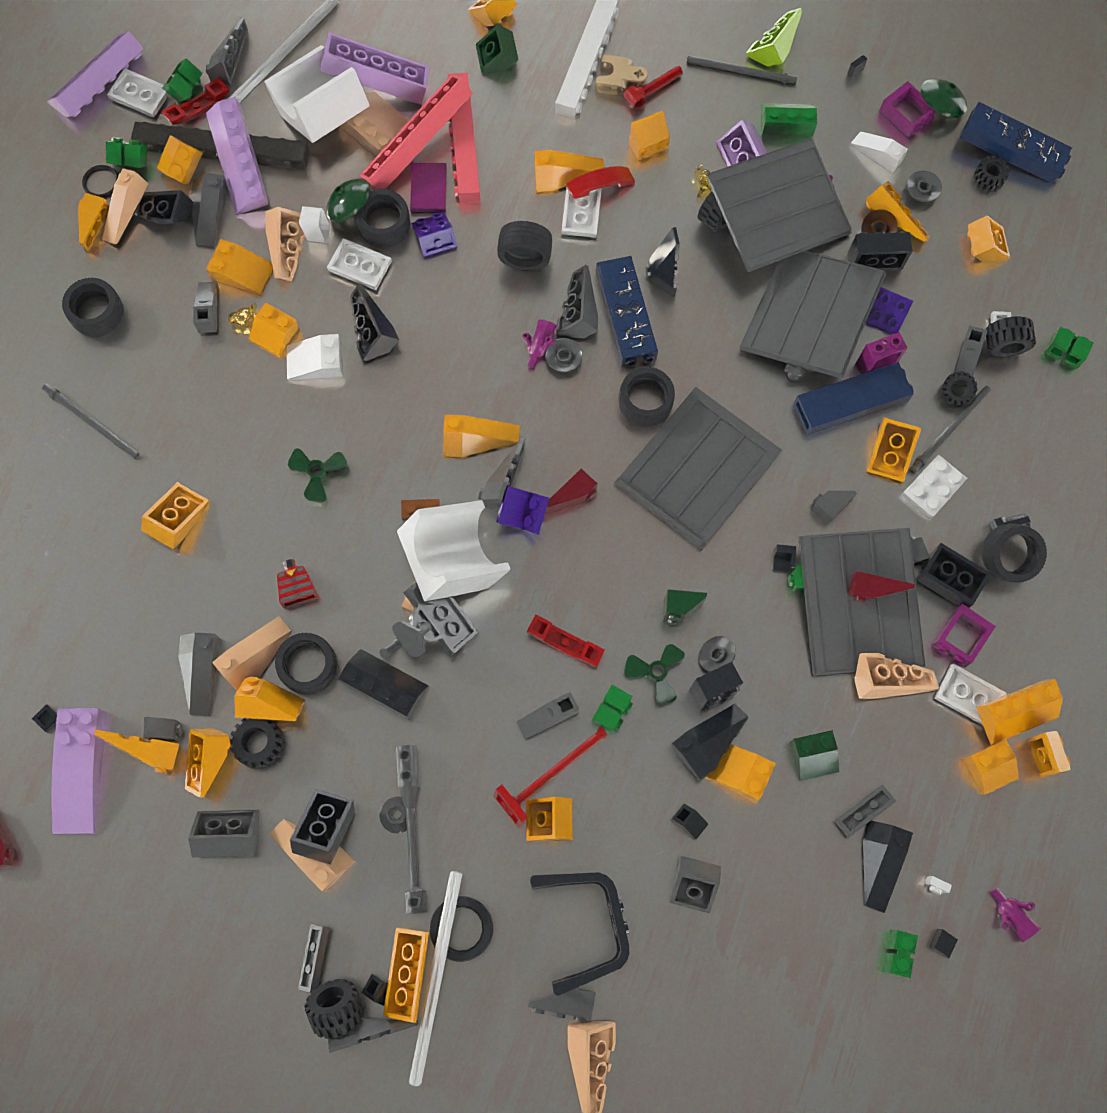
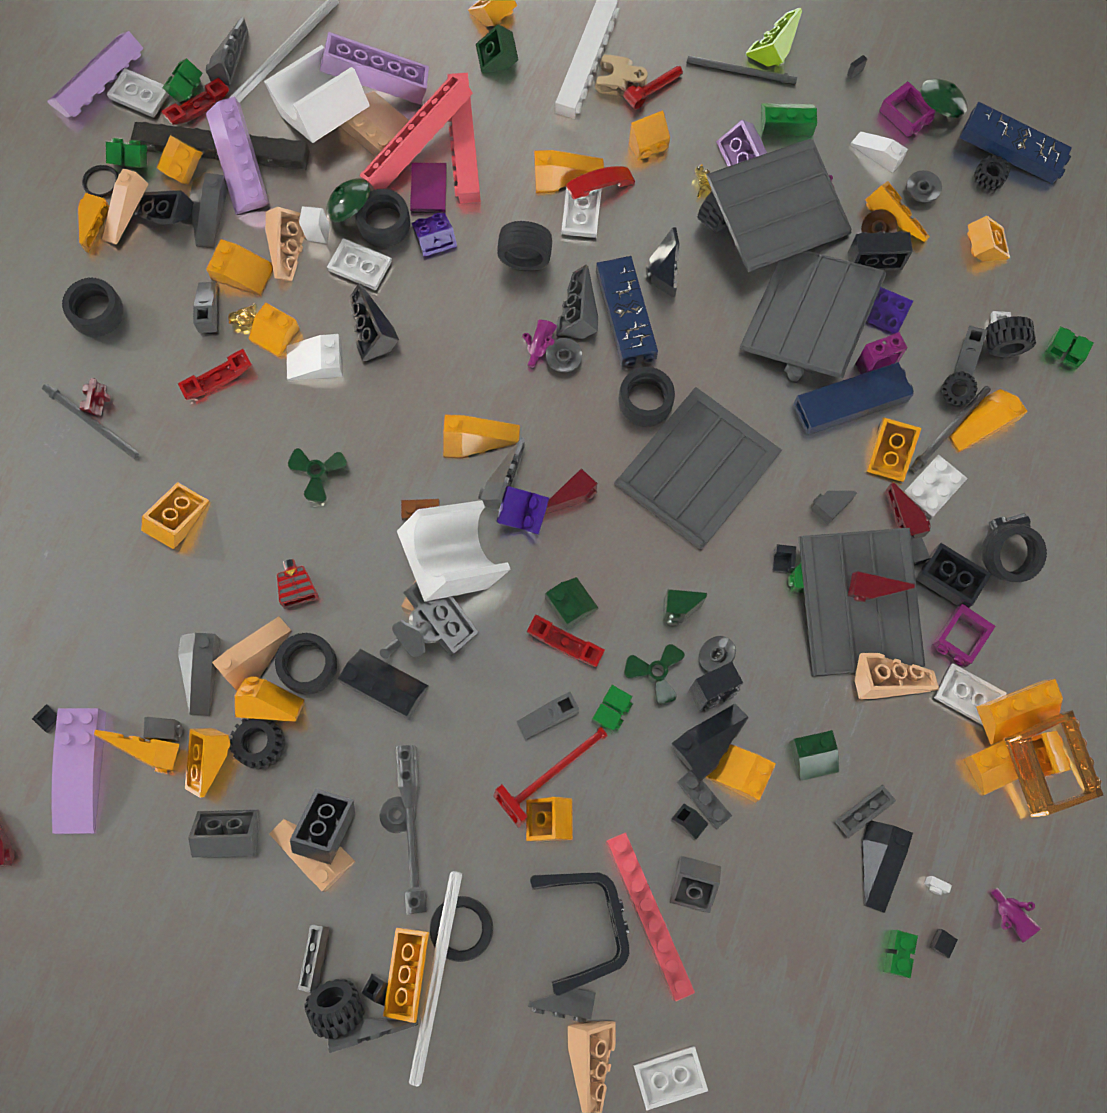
none -> hips [79,378,111,417]
none -> red slope [178,349,252,400]
none -> dark green slope [545,577,598,629]
none -> coral brick [606,832,695,1002]
none -> white plate [633,1046,708,1111]
none -> dark grey plate [677,770,732,830]
none -> dark red slope [886,483,931,539]
none -> light orange wedge [949,389,1028,452]
none -> clear orange windscreen [1004,710,1103,817]

